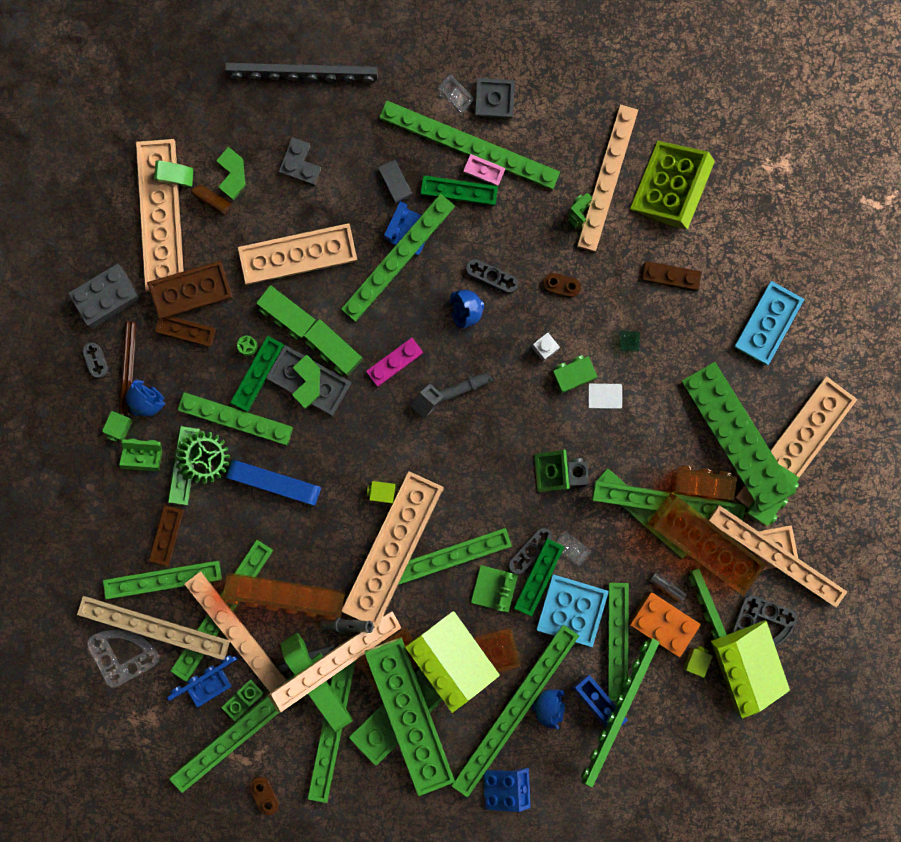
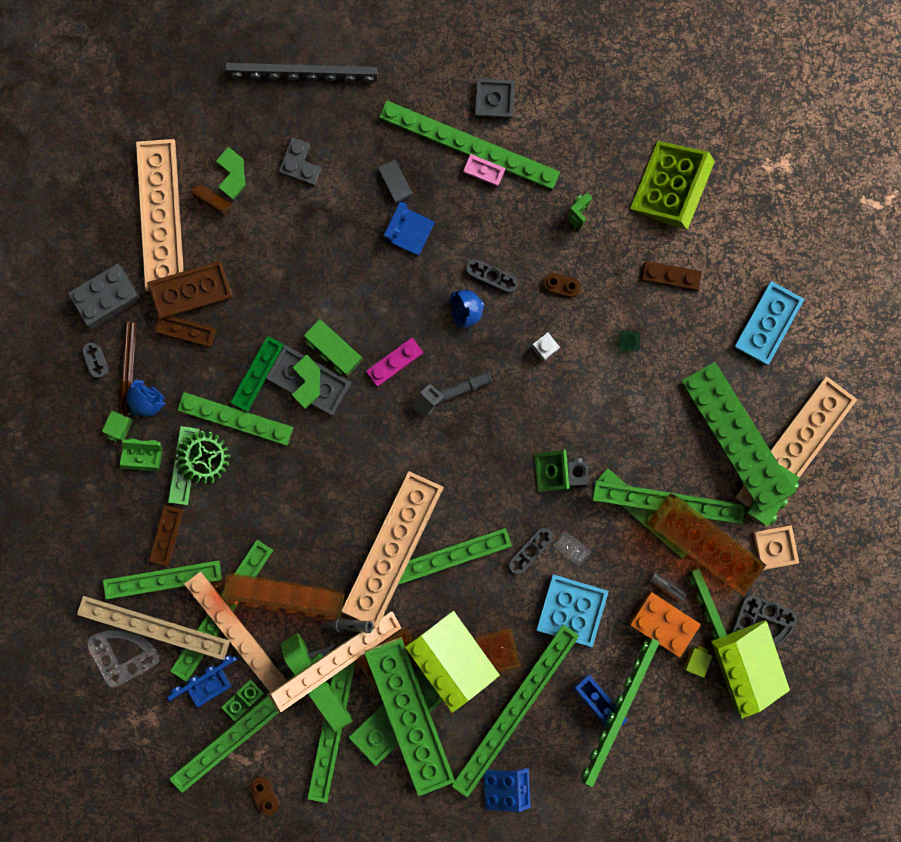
slope [154,160,193,188] -> none
blue beam [226,459,321,506] -> none
bright green wheel [237,335,258,356] -> none
light nougat plate [238,223,358,285] -> none
bright green brick [256,285,317,340] -> none
bright green plate [342,194,455,322] -> none
lime brick [367,481,396,504] -> none
green plate [421,176,498,206] -> none
clear slope [437,73,474,113] -> none
bright green hinge [471,565,518,613] -> none
green plate [514,538,565,616] -> none
blue cylinder [532,689,565,729] -> none
bright green brick [552,355,597,394] -> none
light nougat plate [577,104,638,253] -> none
white sticker [589,383,622,408] -> none
bright green plate [608,583,629,701] -> none
clear orange brick [669,465,737,501] -> none
light nougat plate [707,505,847,608] -> none

